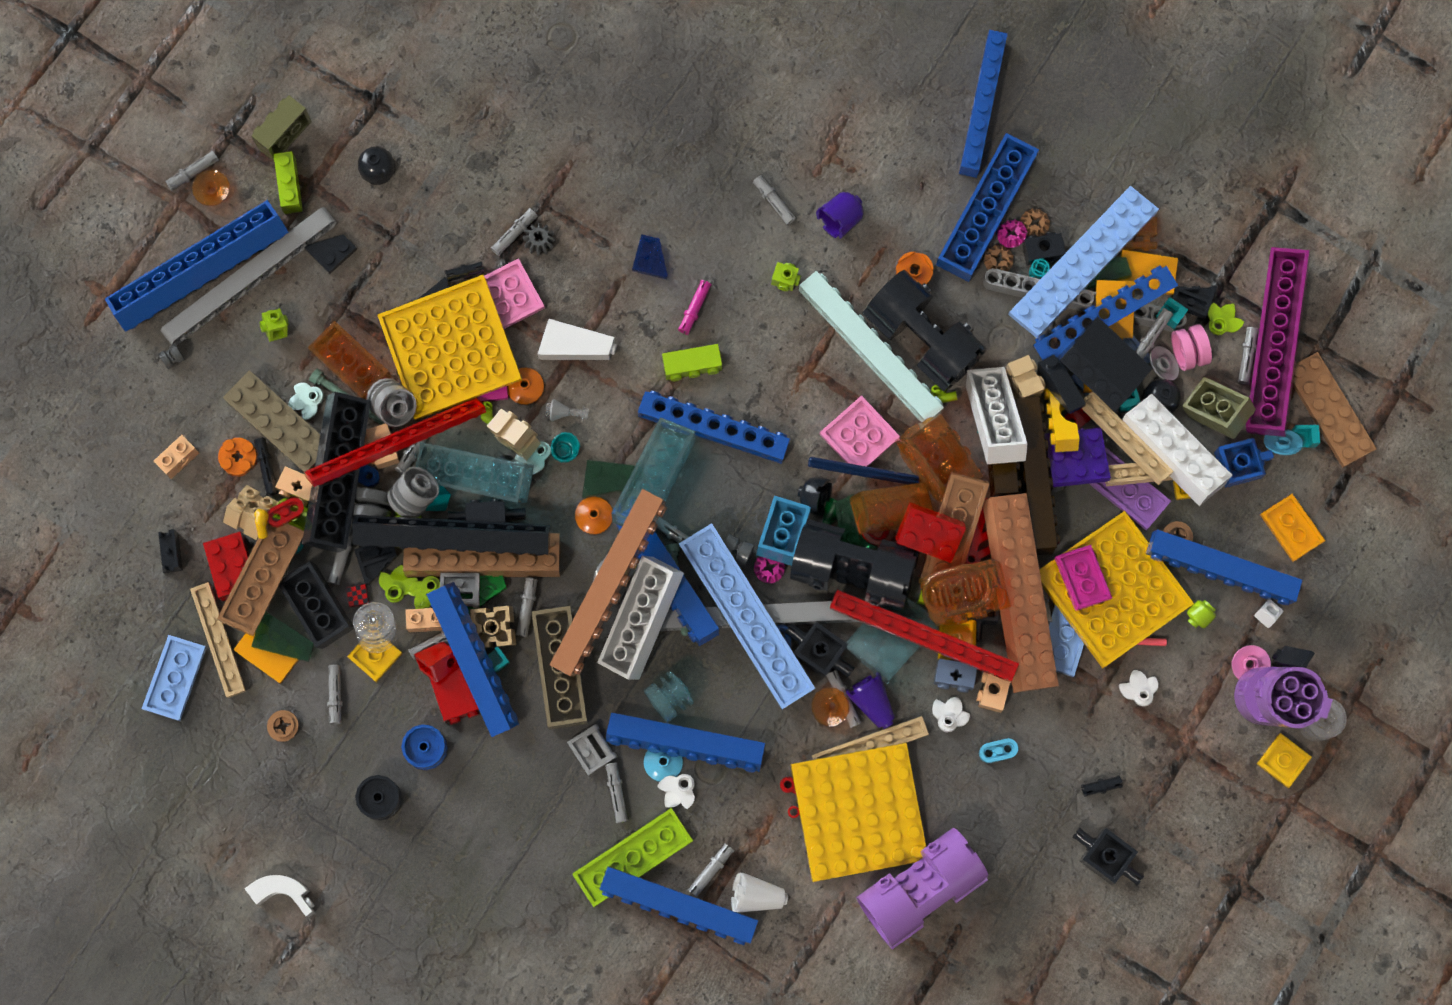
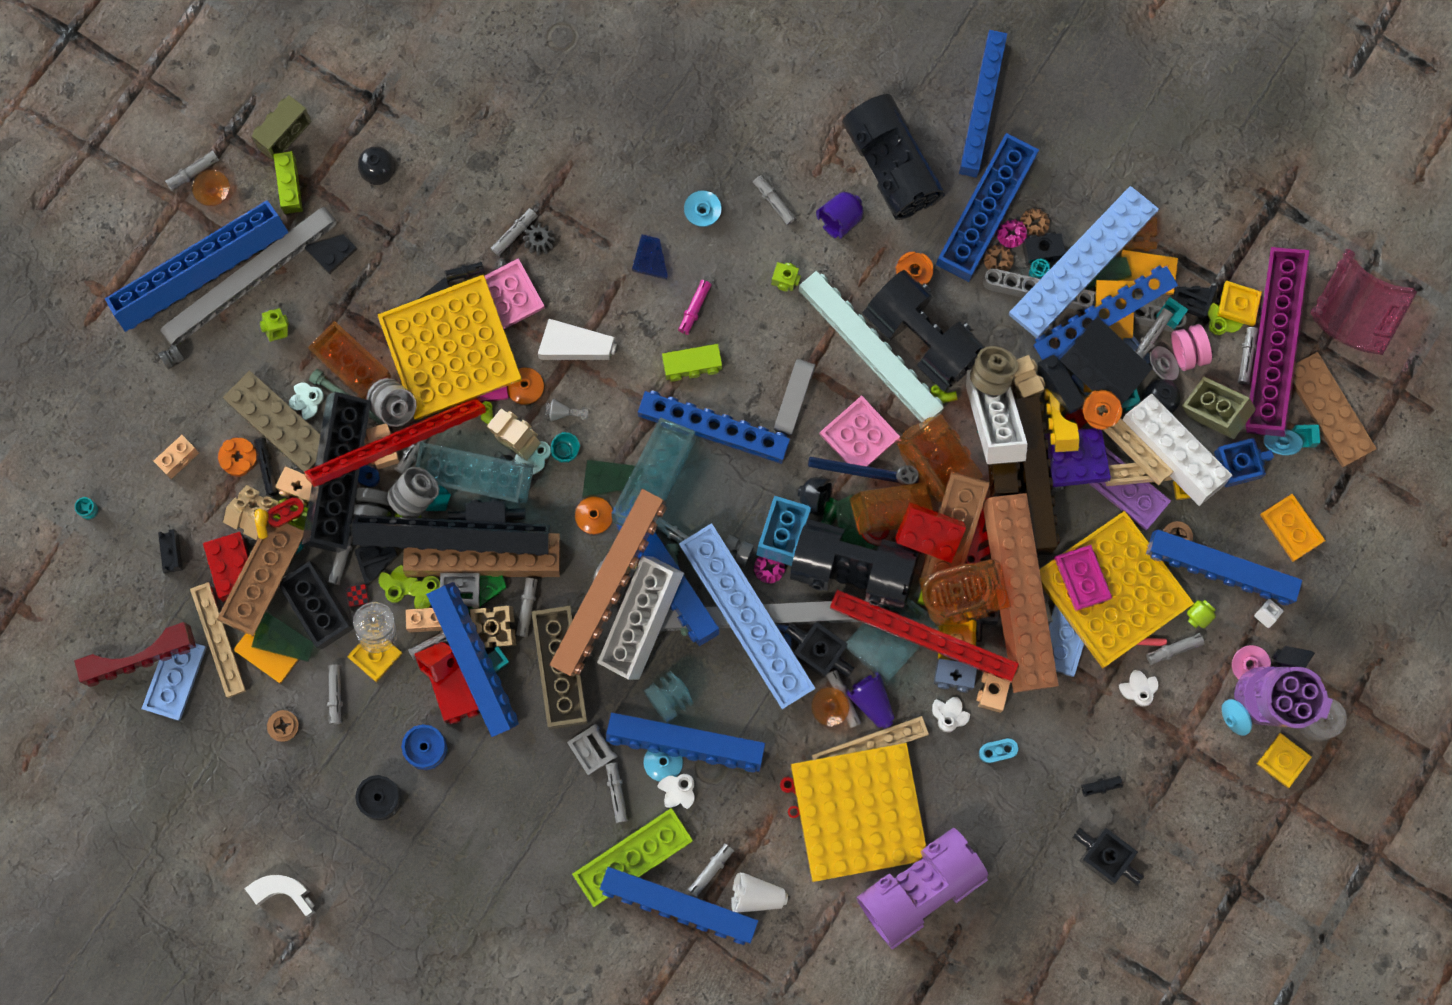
none -> teal wheel [74,497,98,520]
none -> dark red arch [74,622,196,687]
none -> medium azure dish [684,191,721,227]
none -> light grey beam [774,359,816,435]
none -> black cylinder [842,94,945,220]
none -> dark grey wheel [896,465,918,485]
none -> dark tan wheel [970,346,1018,395]
none -> orange plate [1083,390,1122,429]
none -> light grey pin [1146,633,1204,665]
none -> yellow tile [1217,281,1262,327]
none -> medium azure dish [1222,699,1252,736]
none -> clear pink hinge [1310,249,1417,355]

